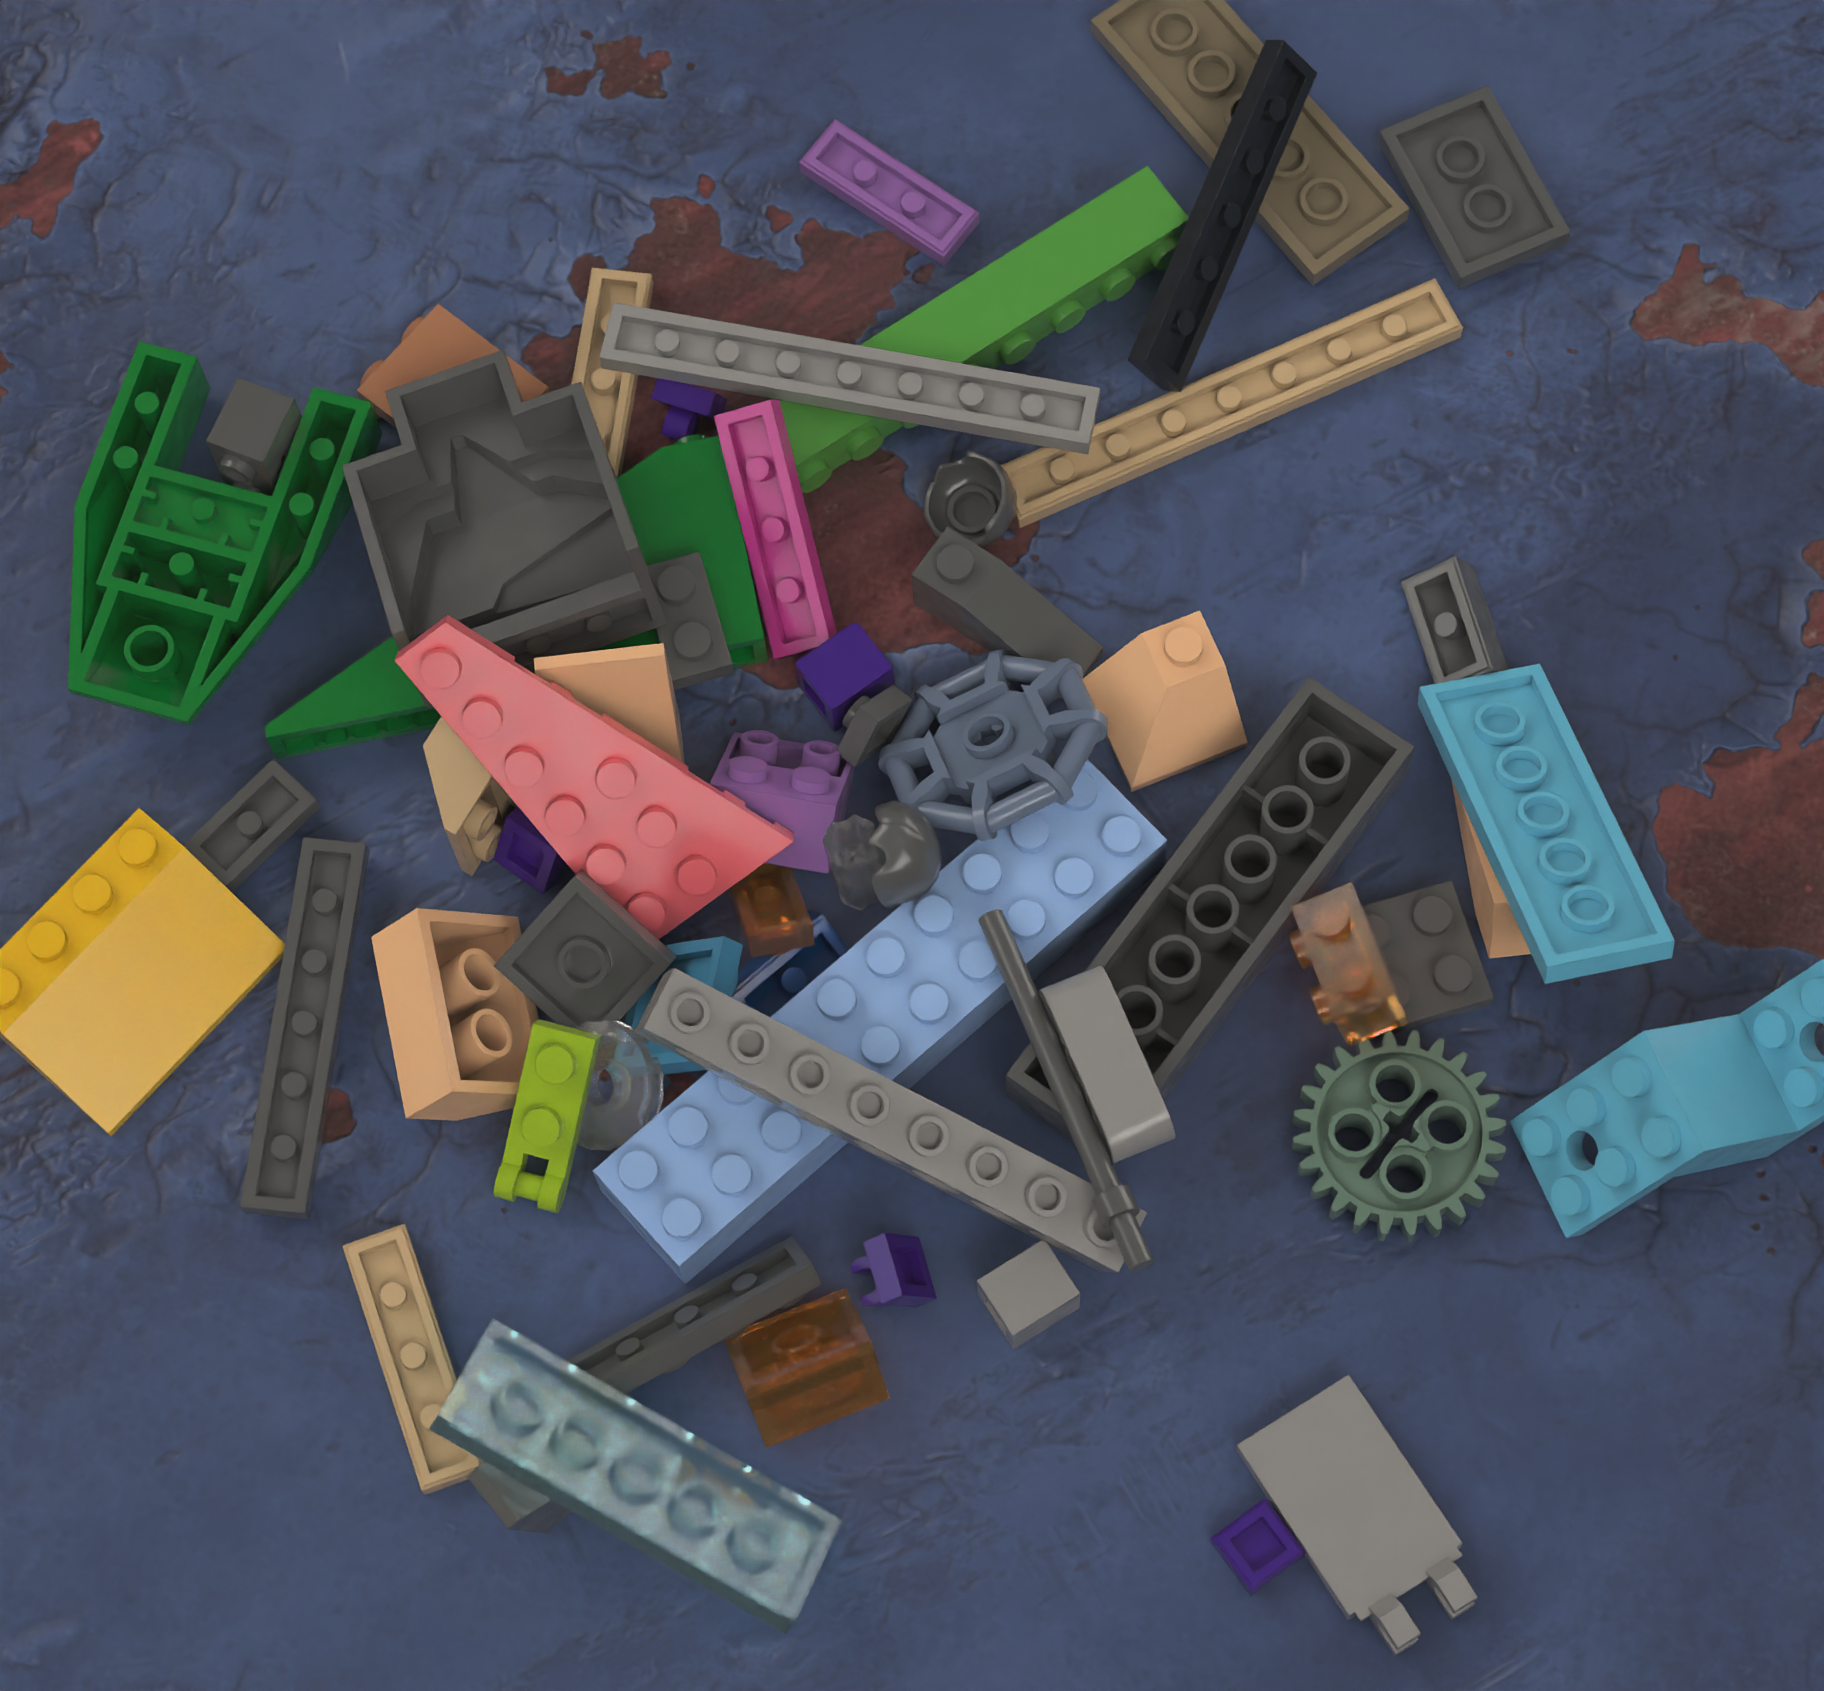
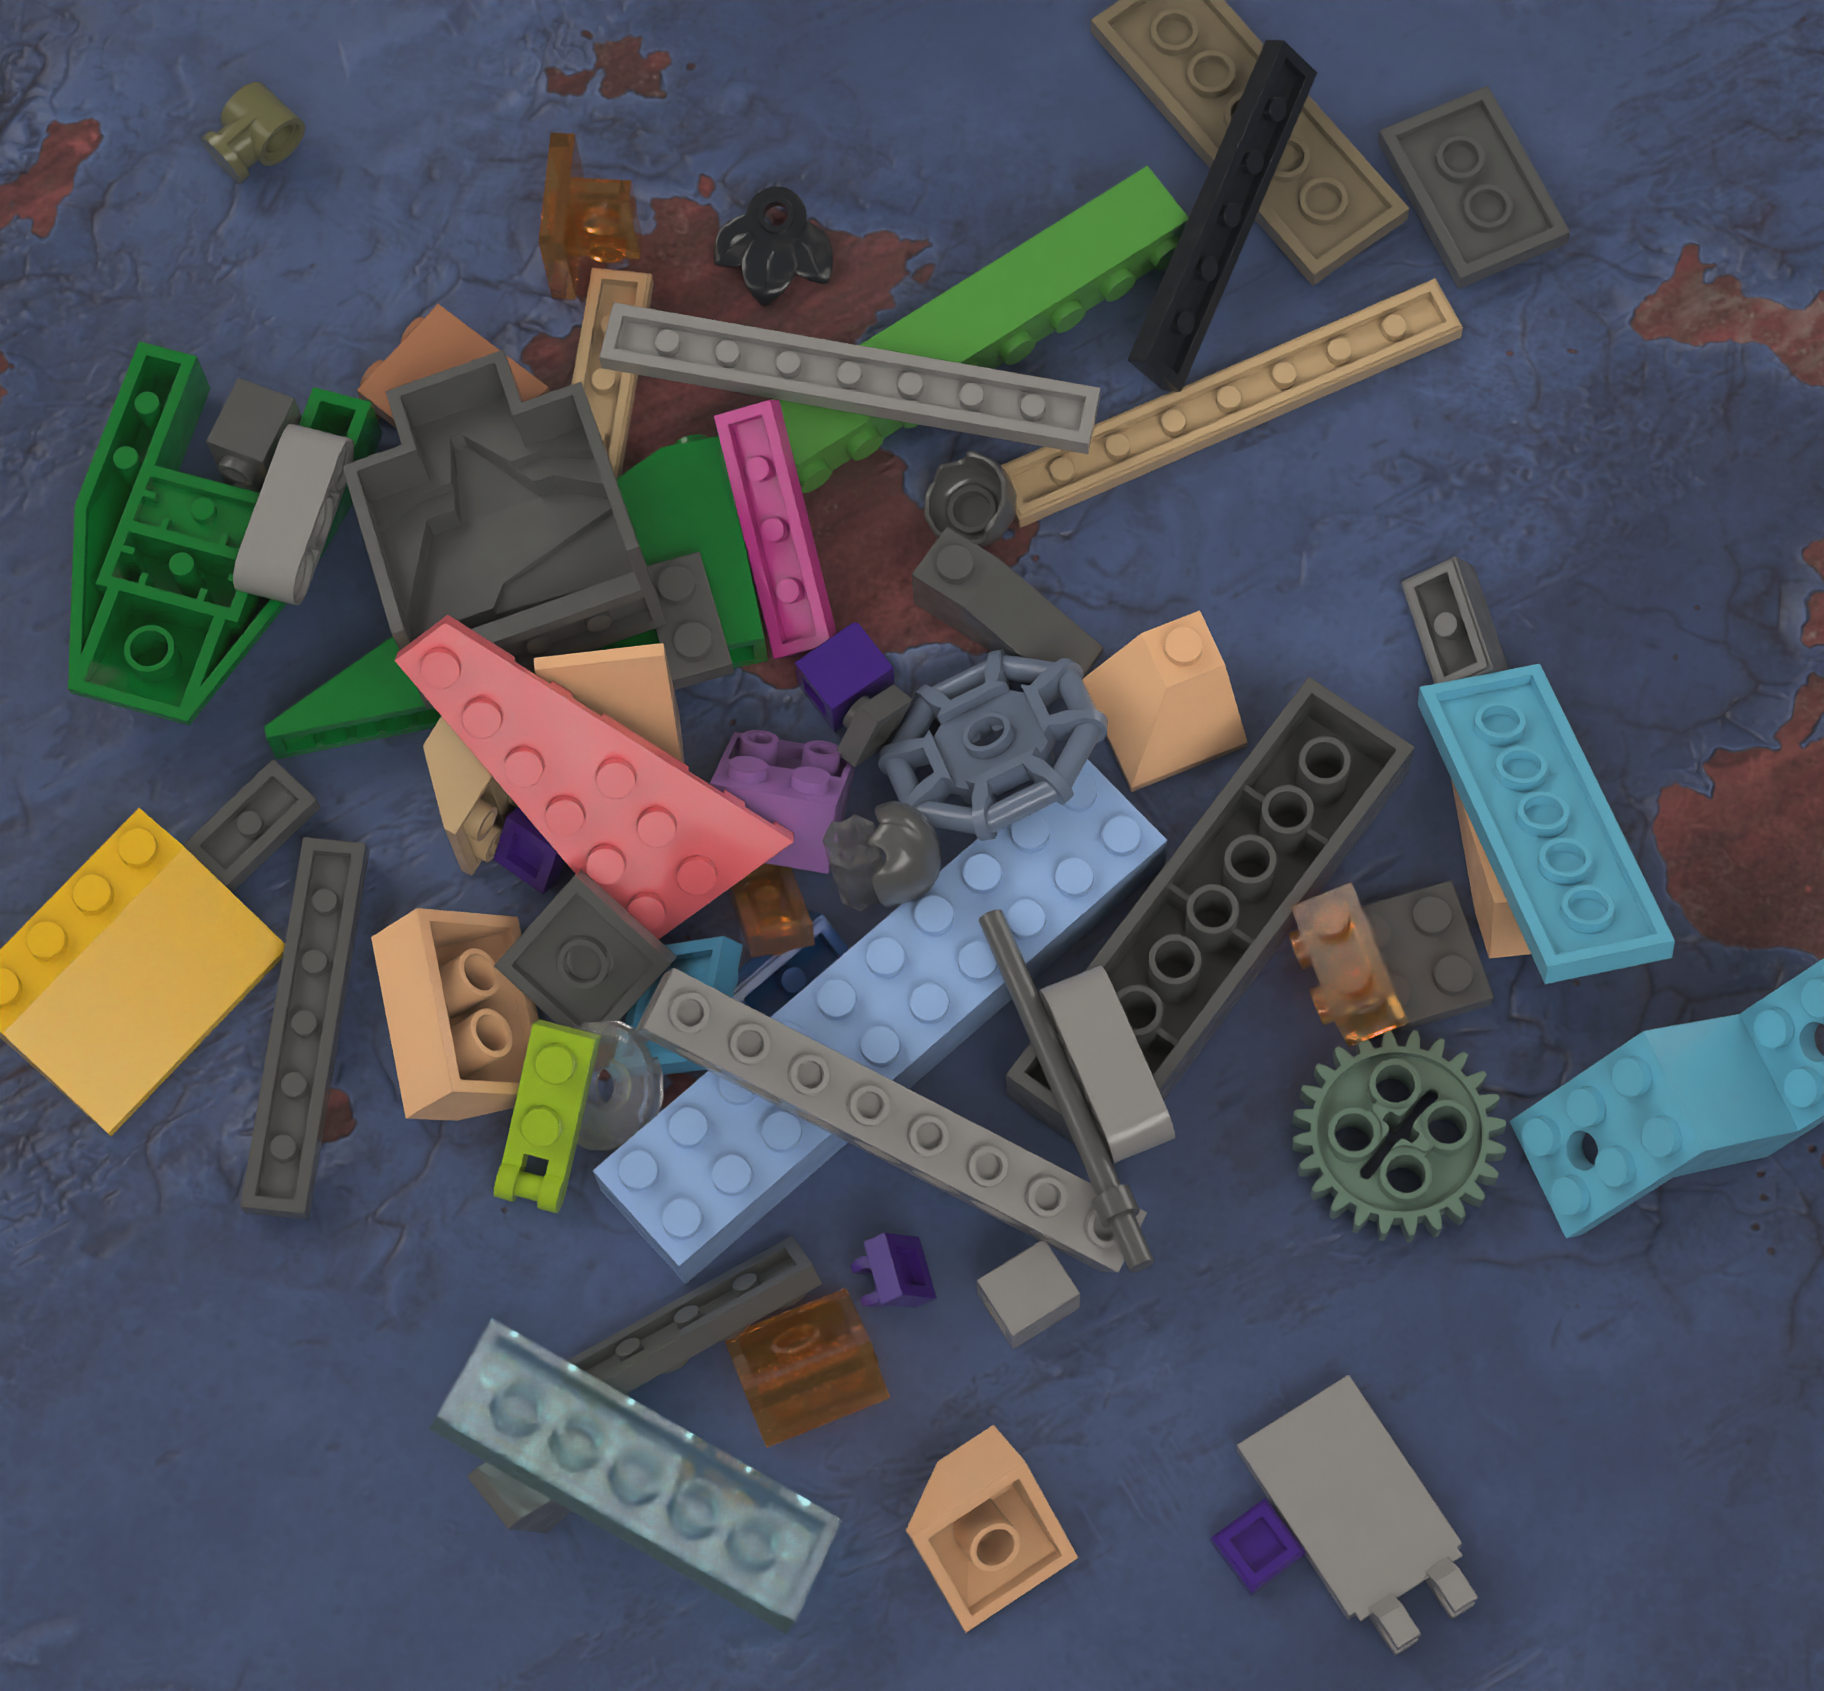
tan tile [343,1224,485,1495] -> none
dark purple tile [651,378,728,441] -> none
medium lavender tile [799,119,980,266] -> none
none -> olive piece [200,81,305,184]
none -> light grey beam [233,423,354,606]
none -> clear orange bracket [538,132,643,300]
none -> black plate [713,186,833,307]
none -> light nougat slope [906,1425,1078,1633]

